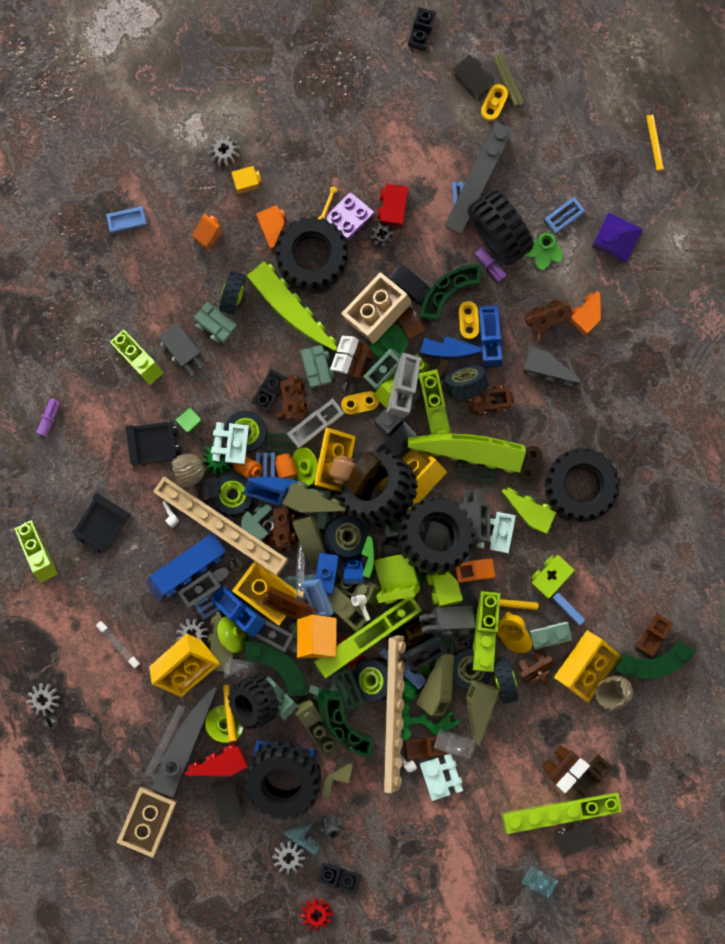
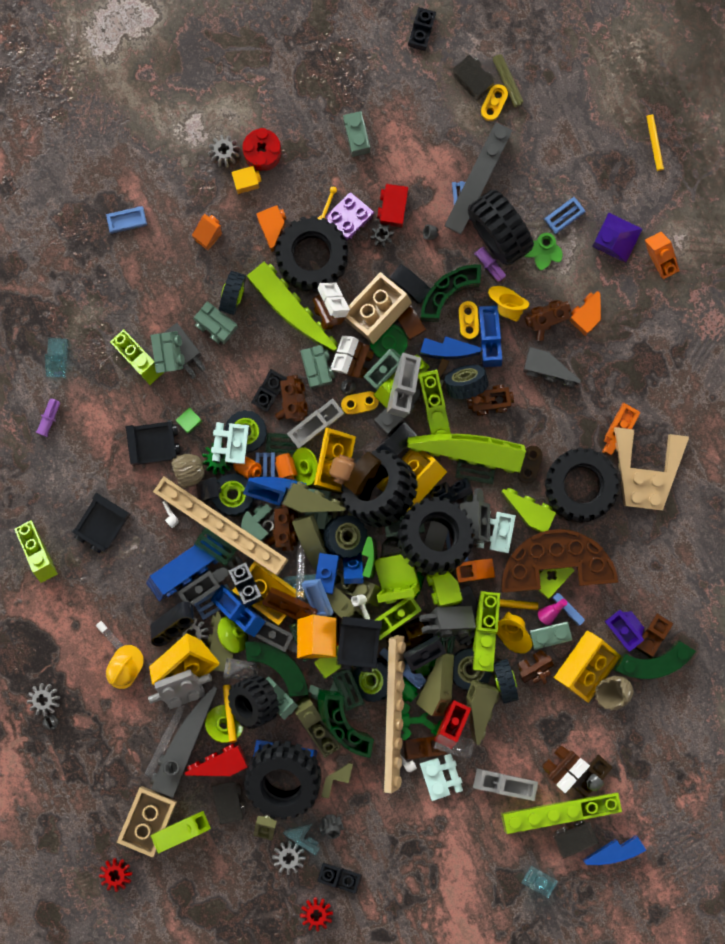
none -> clear light blue slope [45,338,68,378]
none -> red gear [99,858,133,892]
none -> yellow piece [106,645,144,689]
none -> light grey plate [148,669,212,709]
none -> black beam [150,602,194,647]
none -> lime slope [150,811,211,854]
none -> sand green brick [151,331,185,373]
none -> clear green tile [194,528,237,566]
none -> black slope [228,562,263,608]
none -> red brick [242,128,281,171]
none -> olive plate [253,815,277,841]
none -> white hips [312,283,350,329]
none -> black panel [336,617,382,672]
none -> sand green brick [343,111,370,157]
none -> dark grey hinge [423,224,439,240]
none -> black slope [430,478,473,502]
none -> red brick [434,700,471,749]
none -> light grey slope [473,768,538,801]
none -> yellow piece [488,286,530,322]
none -> reddish brown plate [501,529,619,593]
none -> dark pink cone [538,599,567,625]
none -> blue slope [582,835,646,865]
none -> dark grey hinge [587,774,604,791]
none -> orange hinge [602,403,640,456]
none -> dark purple slope [604,610,644,652]
none -> tan wing [613,427,689,510]
none -> orange slope [645,232,680,279]

